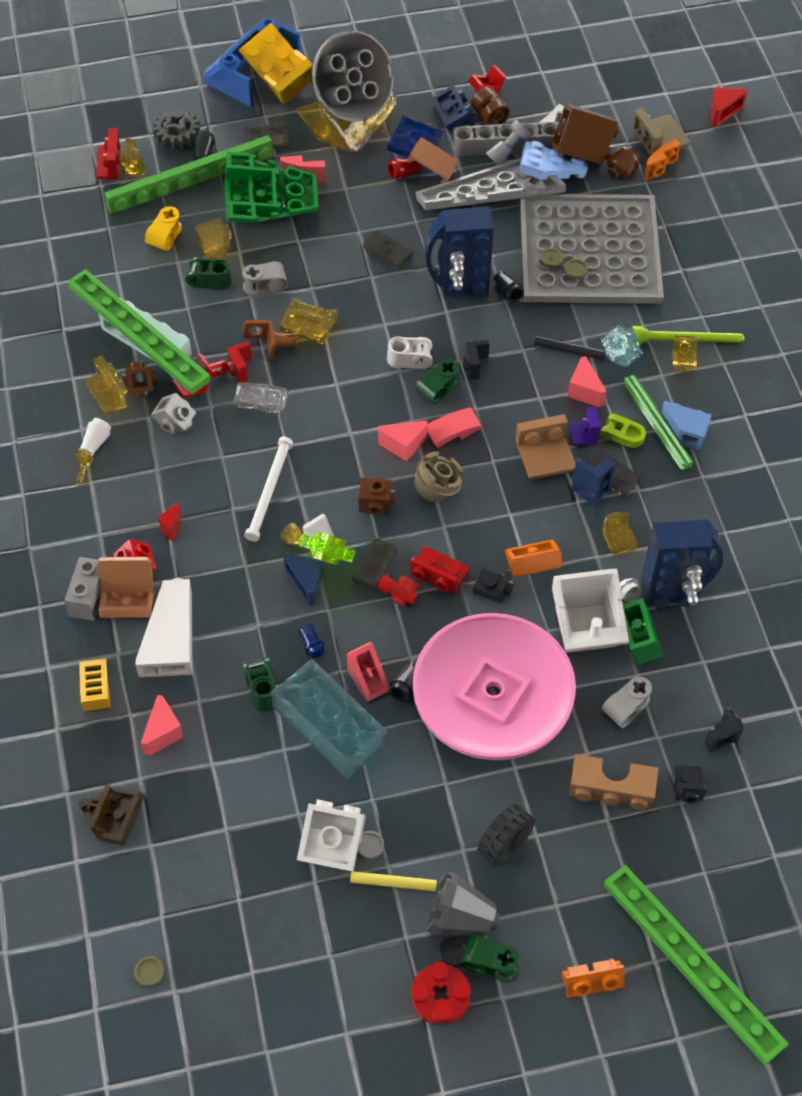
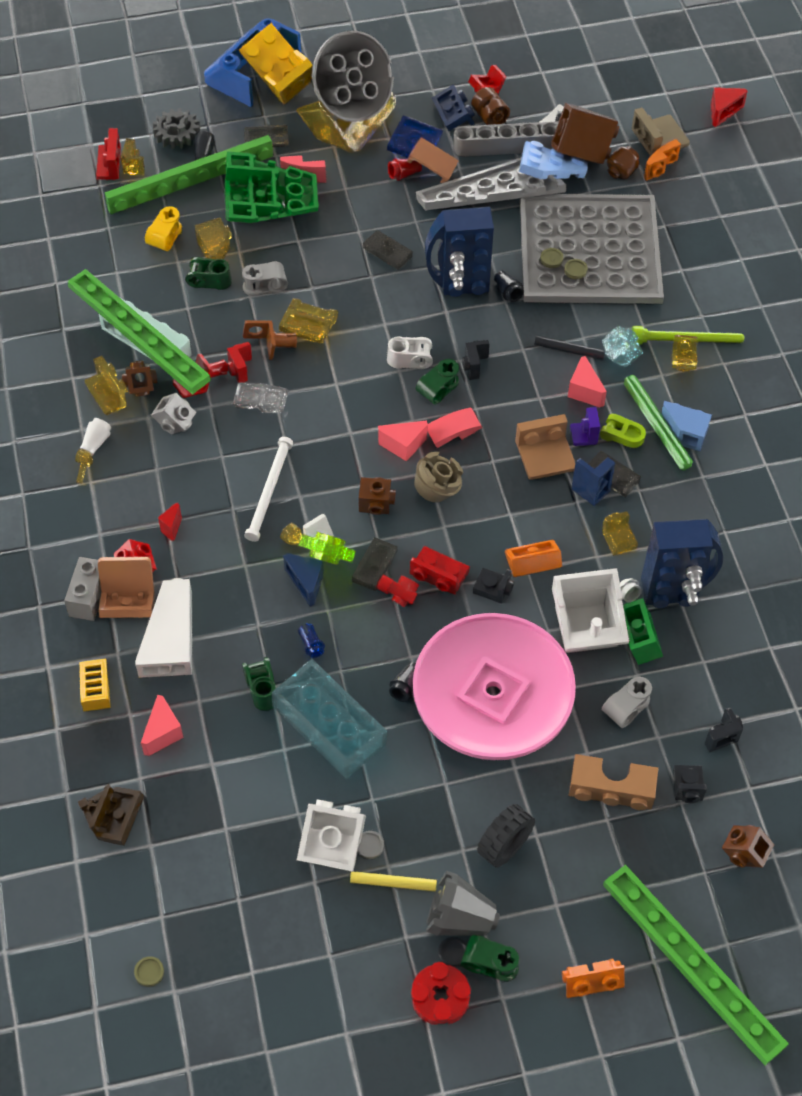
coral slope [347,642,390,702] -> none
light grey piece [486,120,532,165] -> none
none -> reddish brown brick [722,825,775,868]

